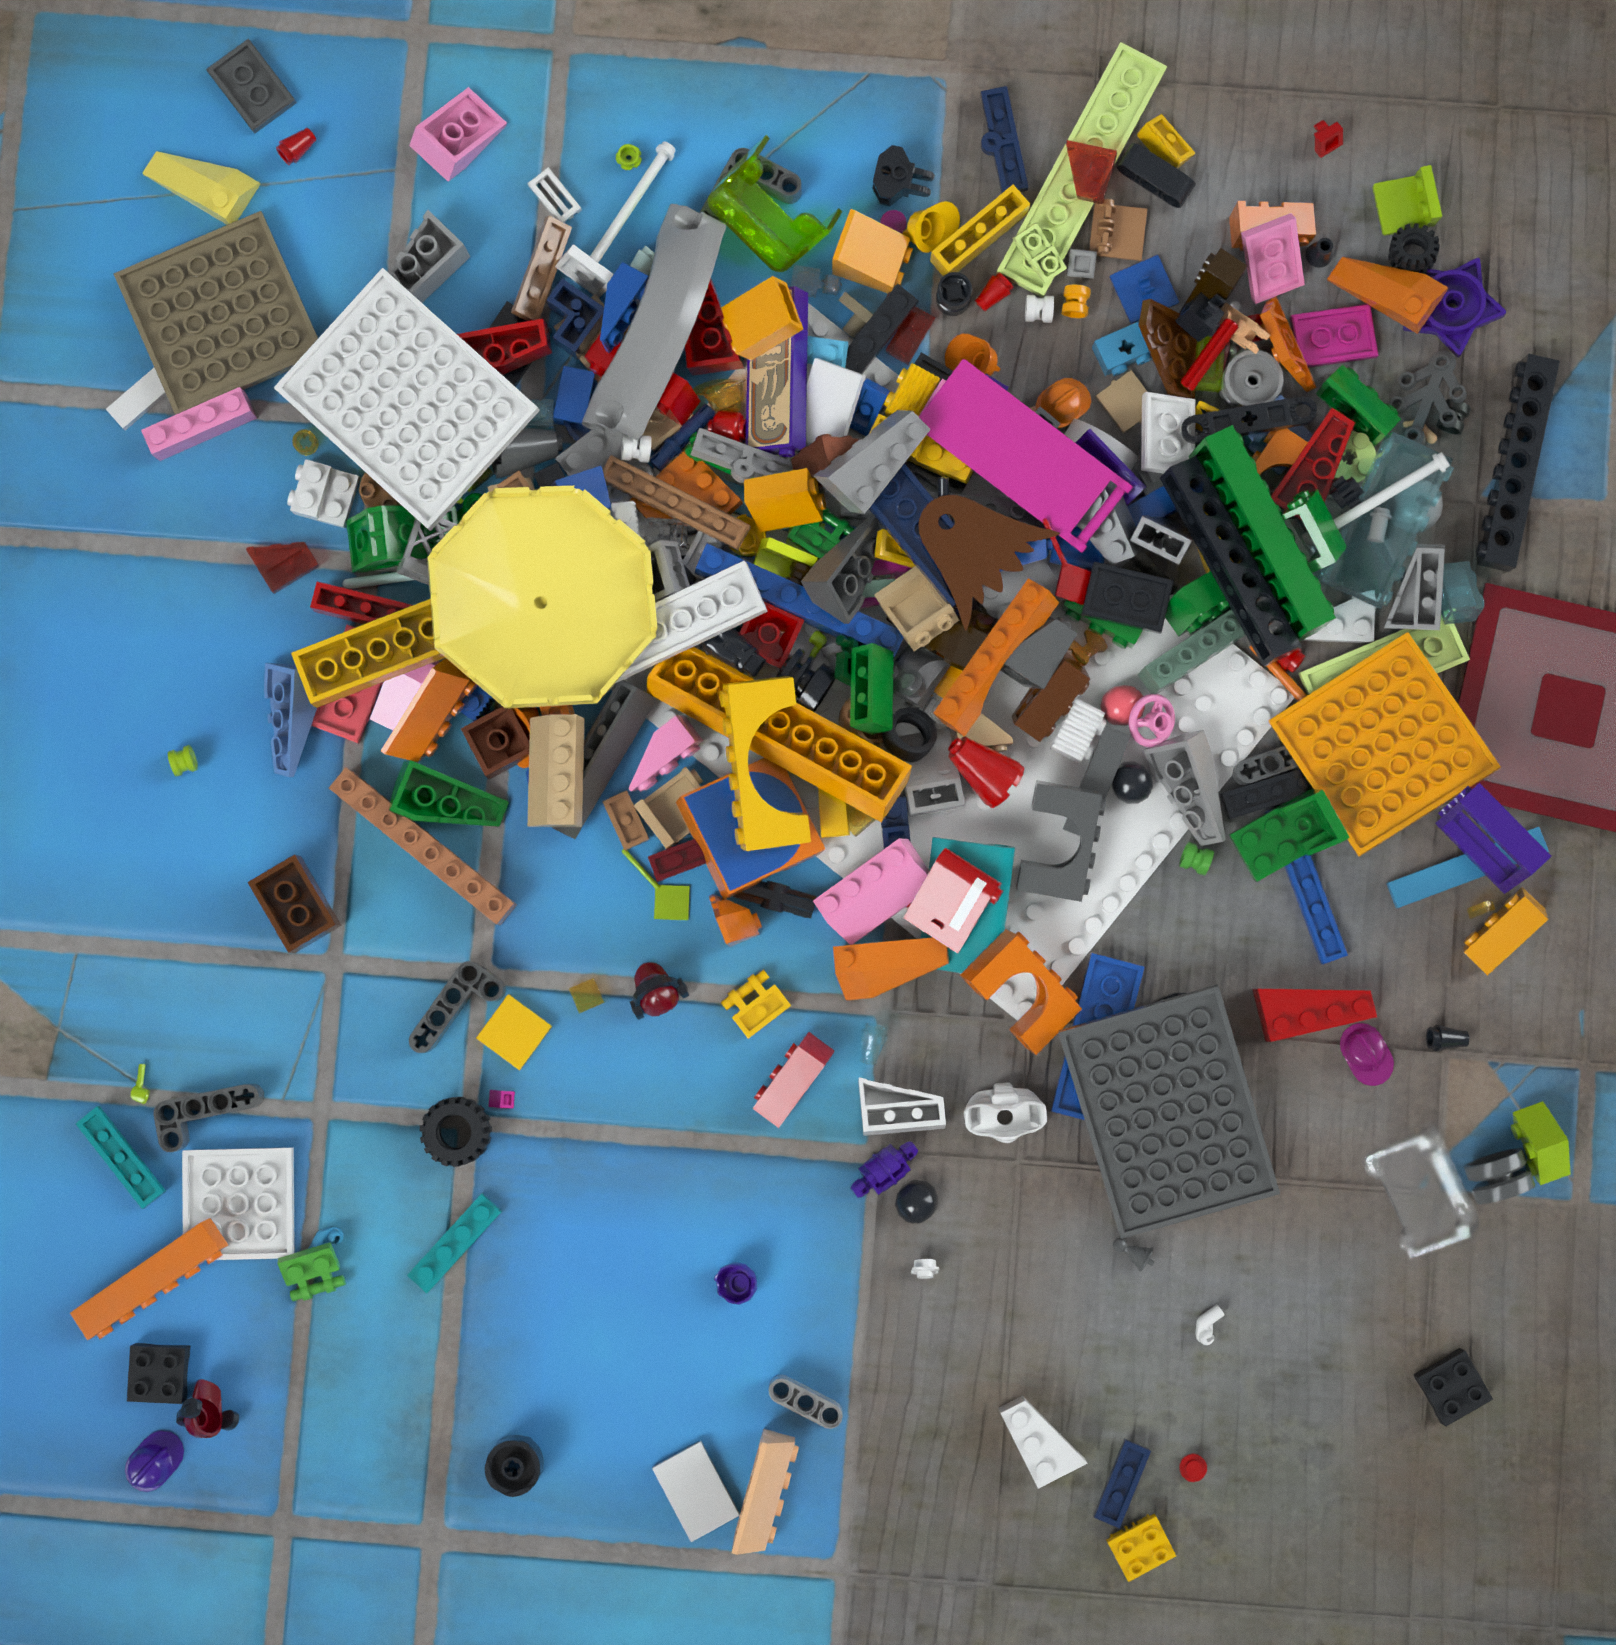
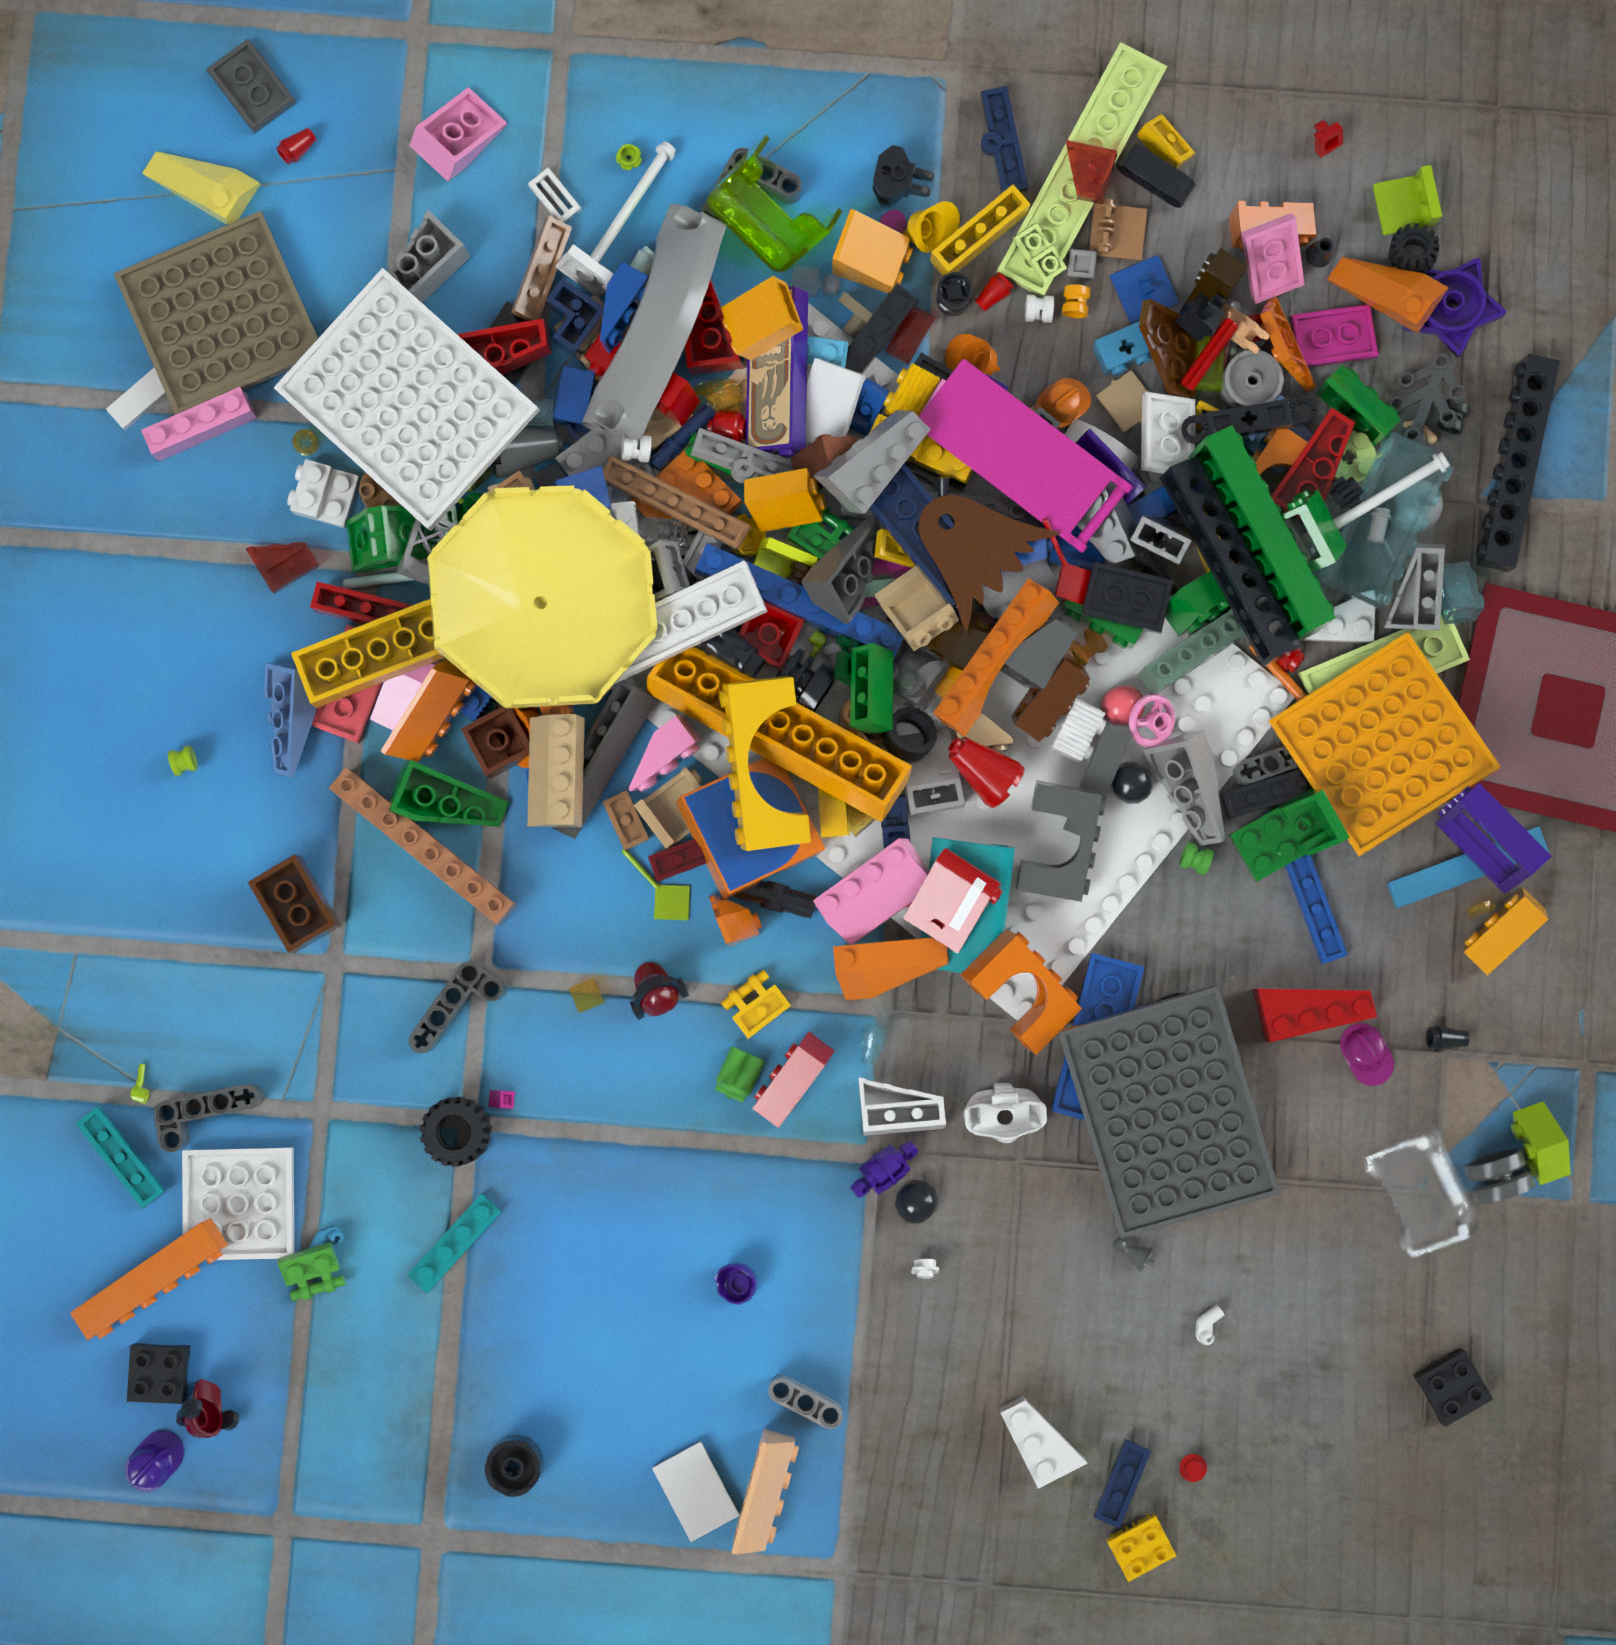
yellow tile [476,994,553,1070] -> none
none -> bright green piece [715,1046,766,1103]

